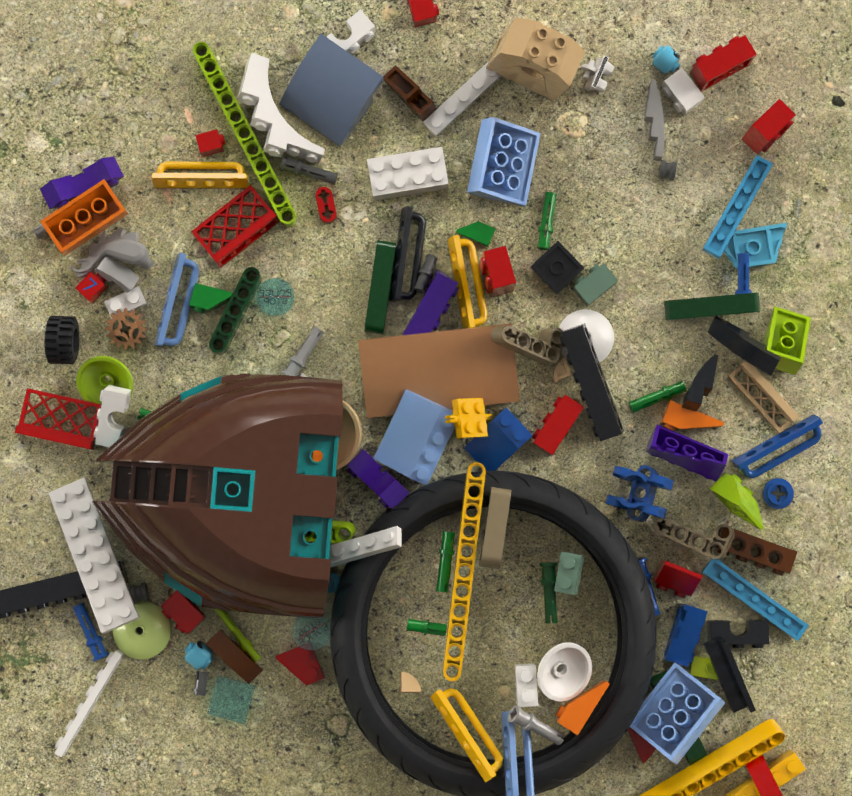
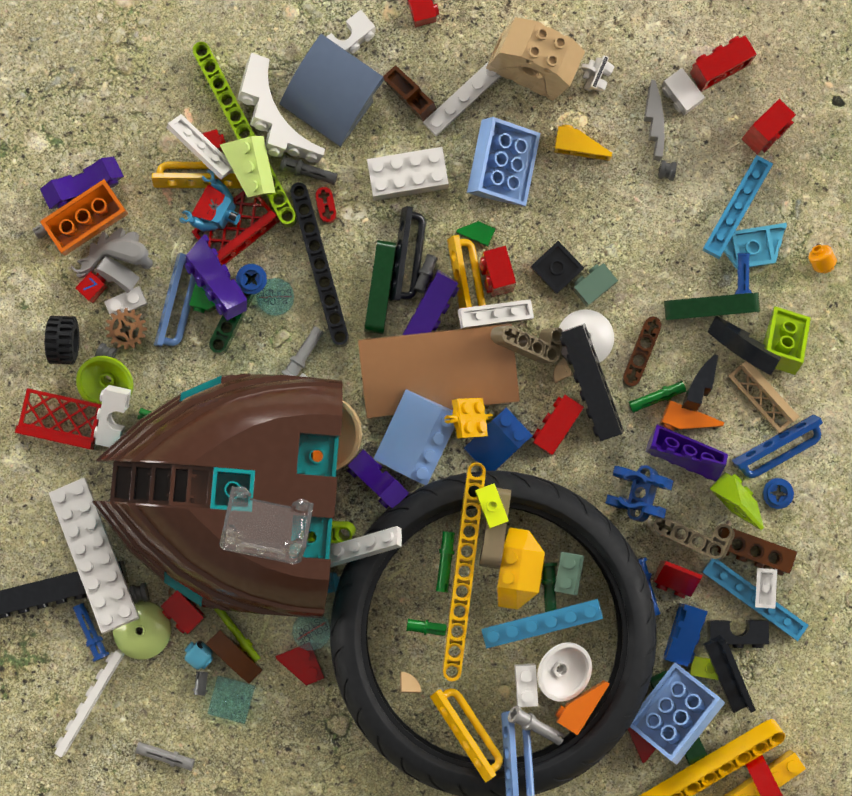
green pin [537,192,557,250] -> none
medium azure head [652,45,680,74] -> none
none -> dark grey wheel [95,342,117,358]
none -> light grey pin [135,742,195,771]
none -> white plate [166,114,233,180]
none -> dark azure torso [179,170,241,232]
none -> dark purple wedge [185,234,247,320]
none -> clear windscreen [219,486,314,564]
none -> yellowish green wedge [220,136,276,197]
none -> blue gear [236,264,267,294]
none -> black beam [290,182,349,347]
none -> white plate [458,299,534,329]
none -> neon yellow plate [475,483,509,529]
none -> dark azure plate [481,599,603,649]
none -> yellow wedge [497,527,545,610]
none -> yellow slope [554,124,612,161]
none -> reddish brown beam [622,316,662,387]
none -> white plate [755,568,777,609]
none -> light orange head [808,245,837,274]

